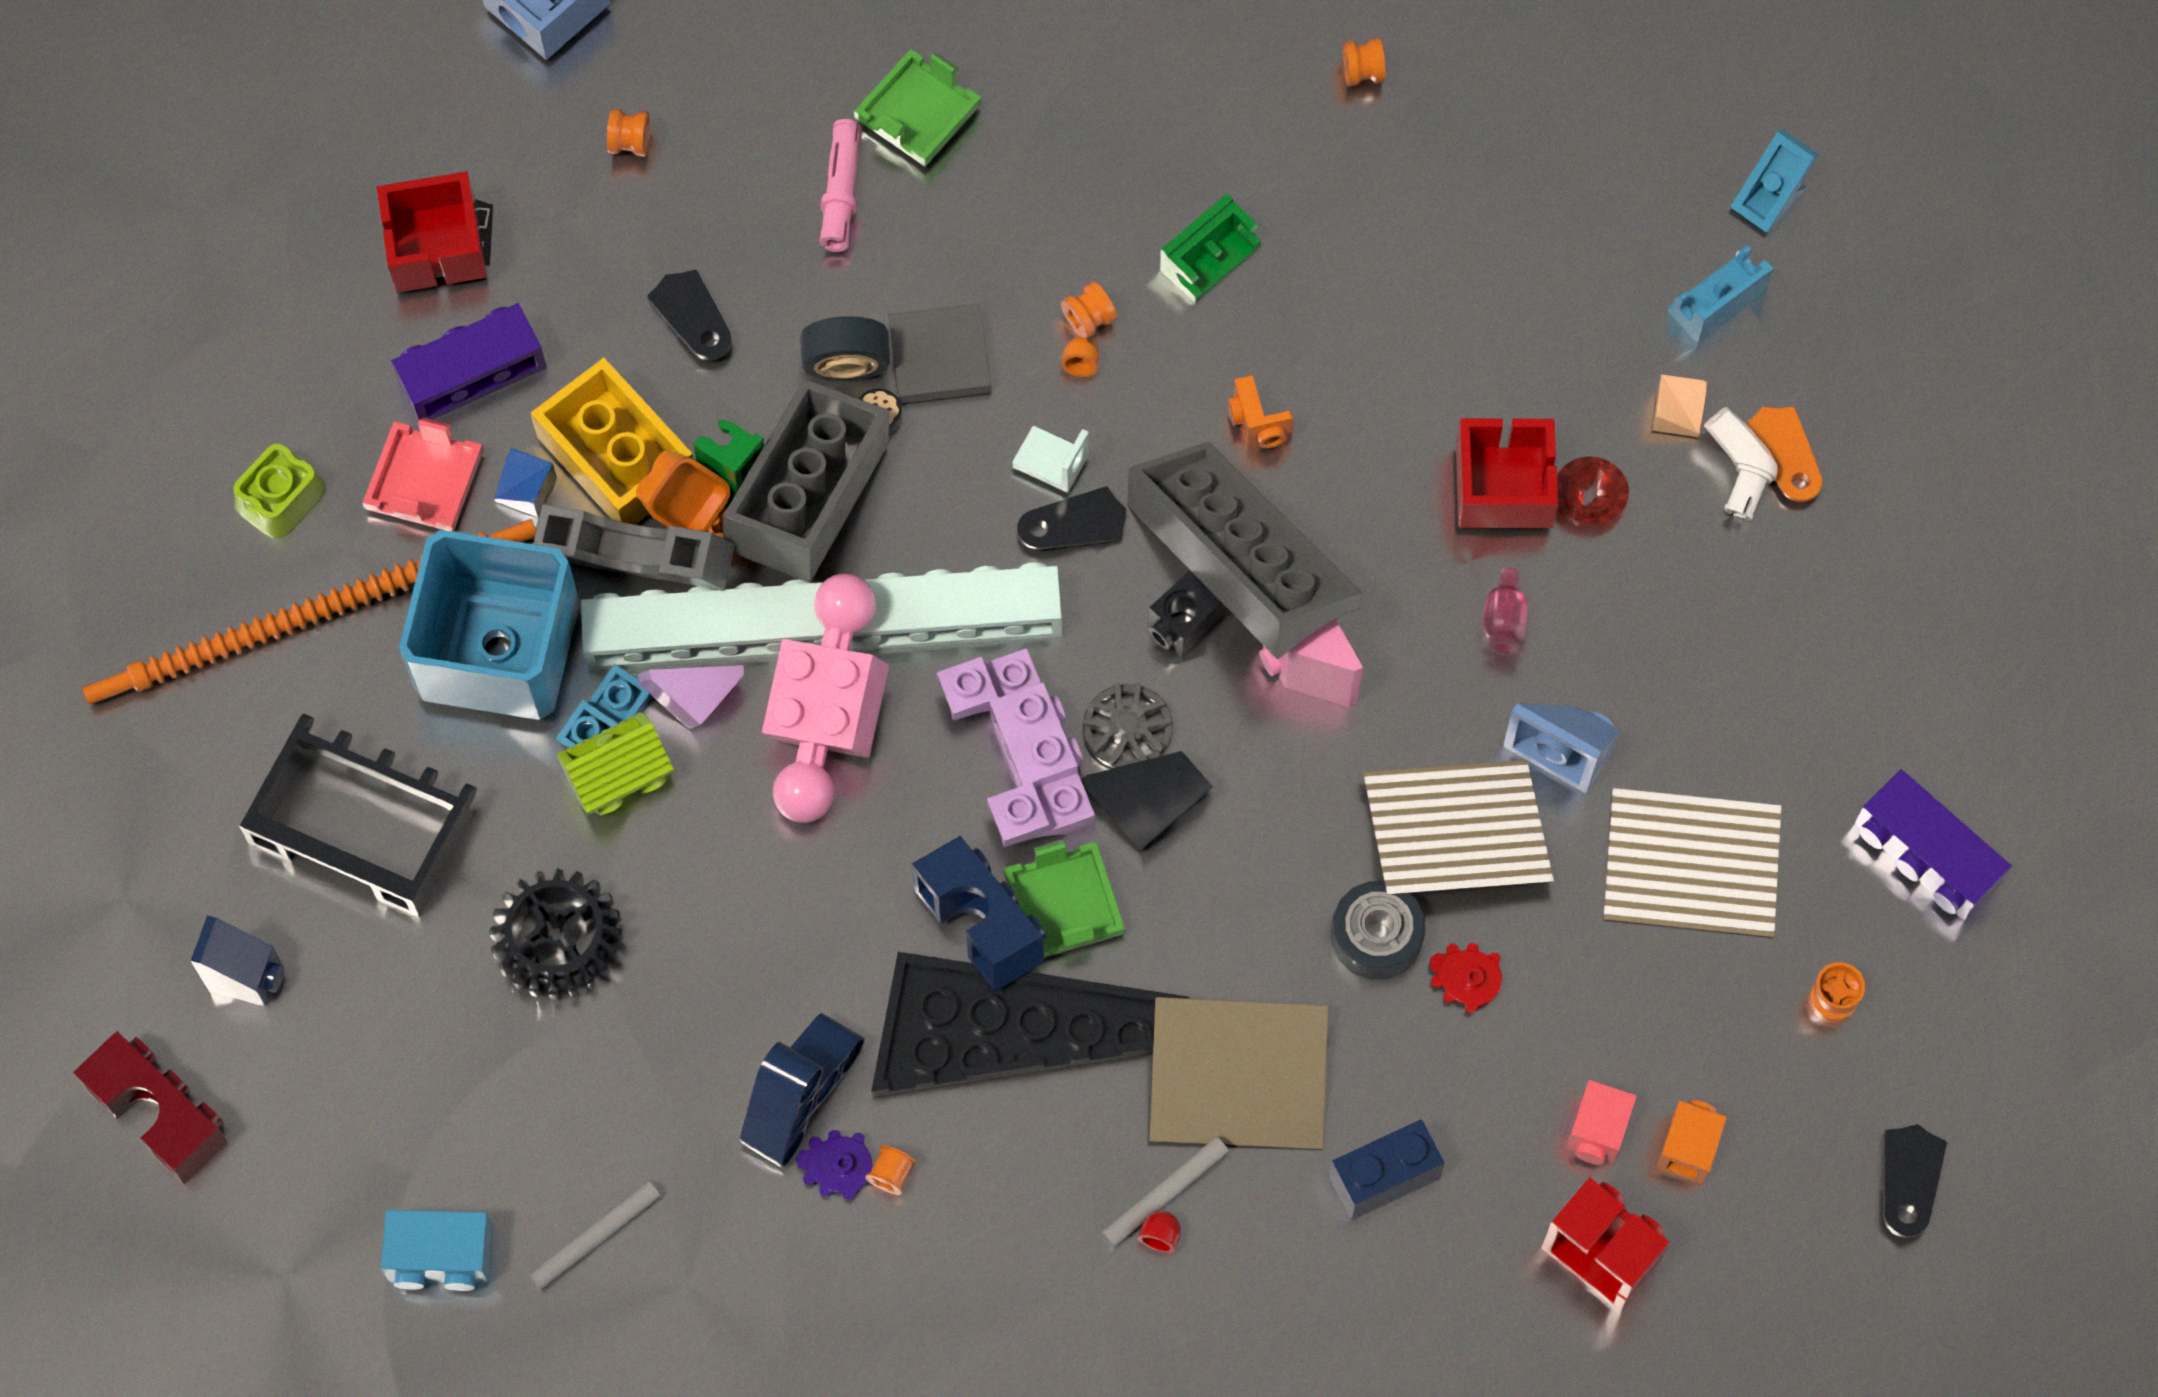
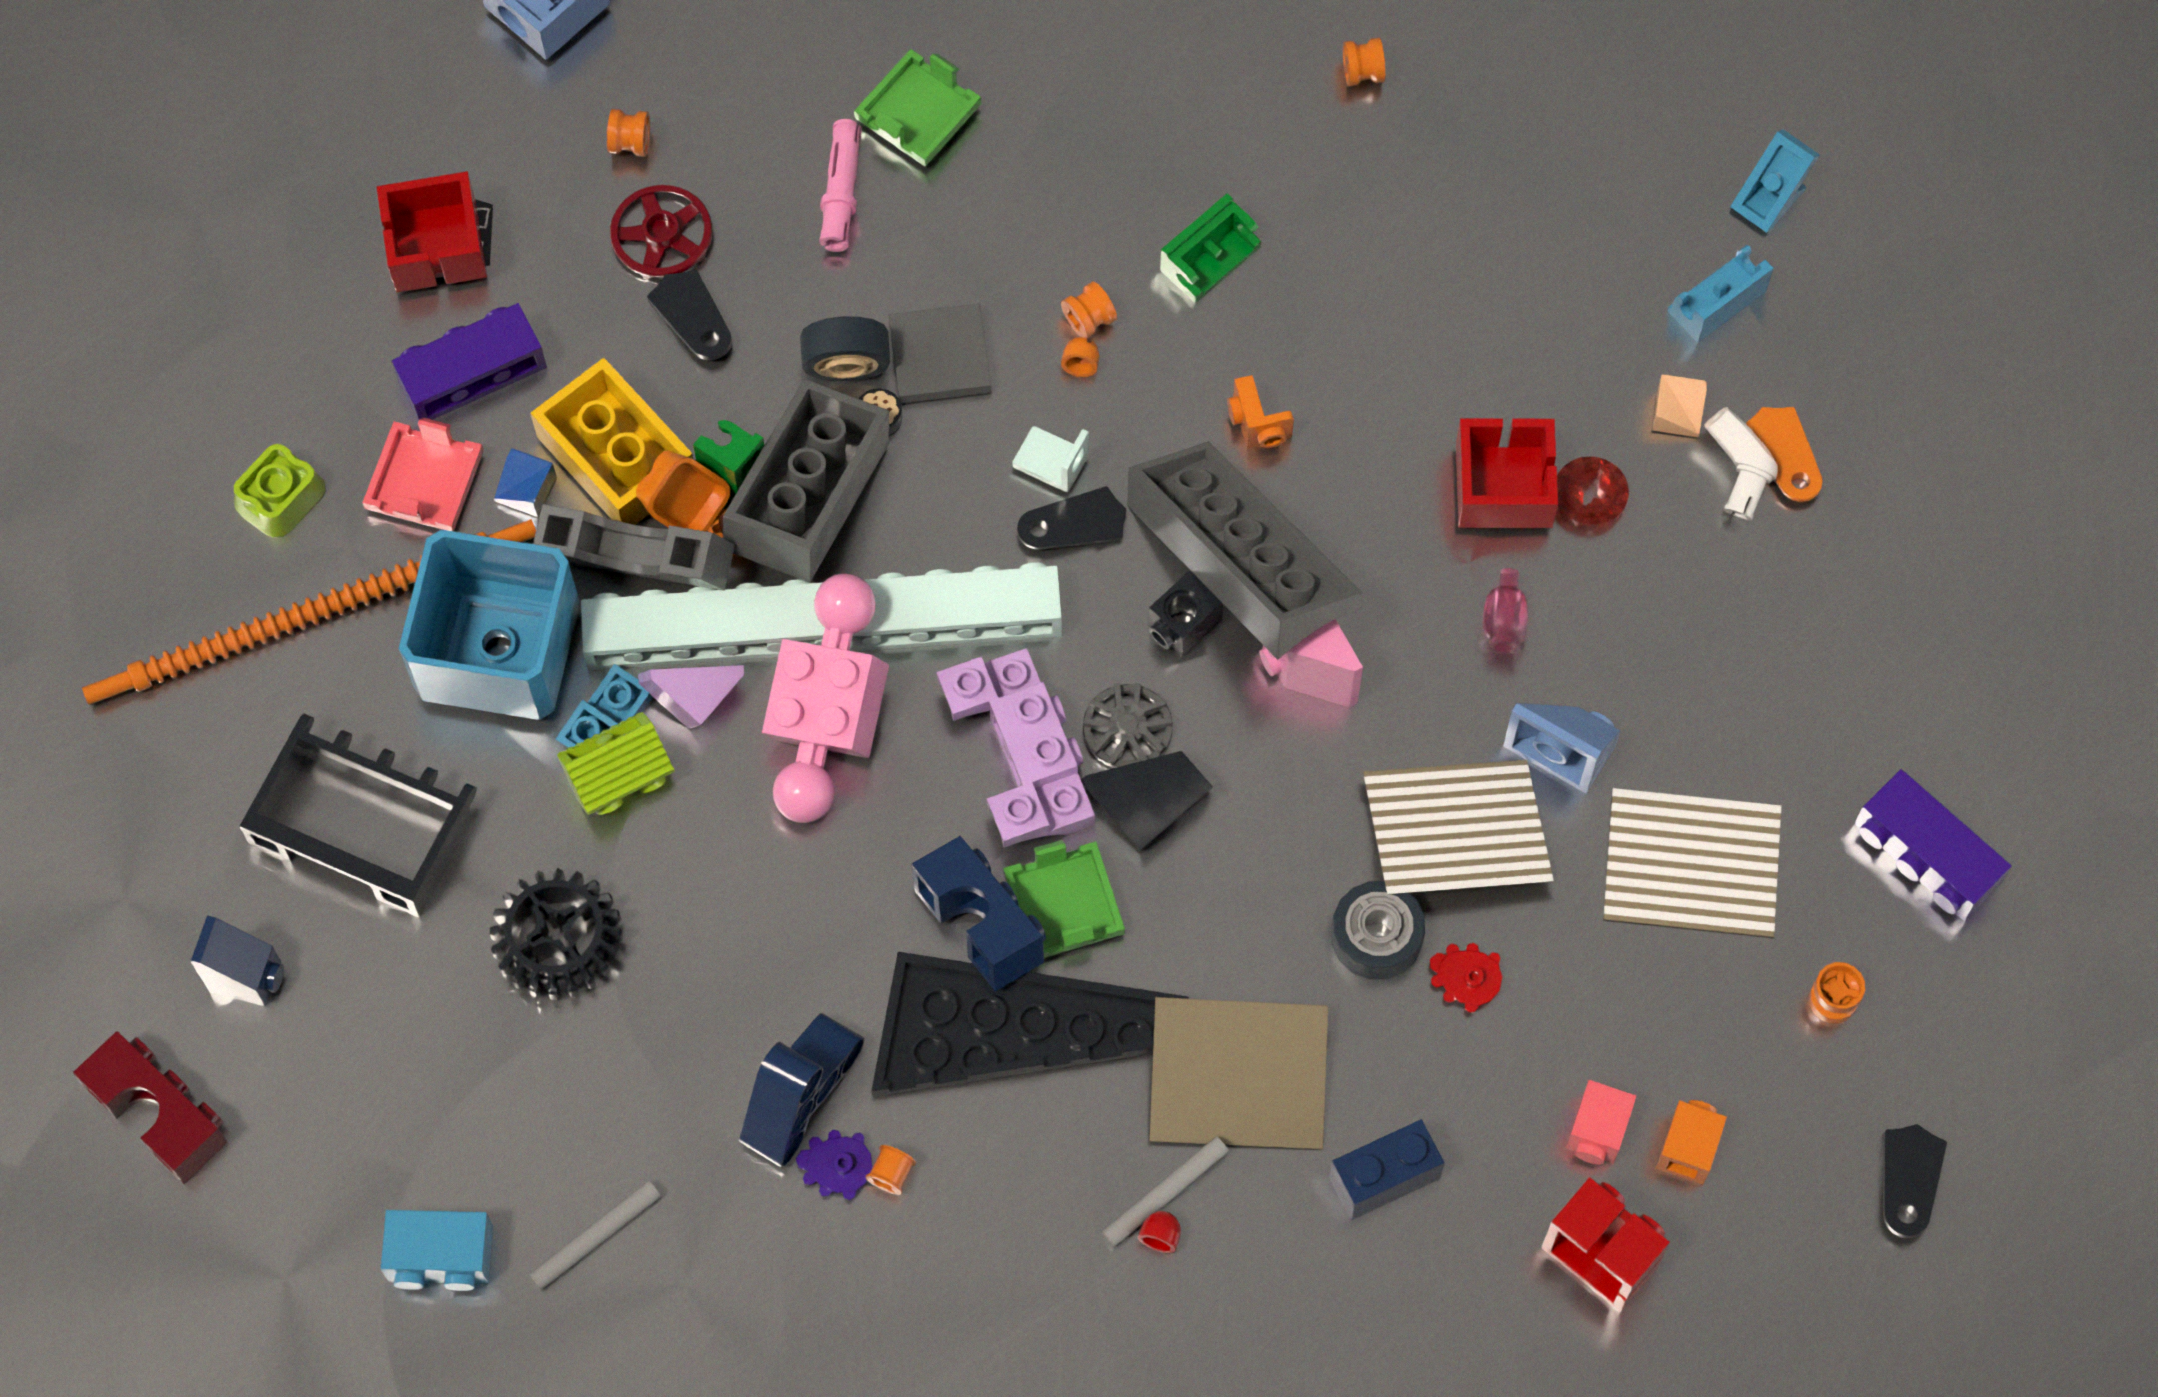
none -> dark red wheel [610,185,713,279]

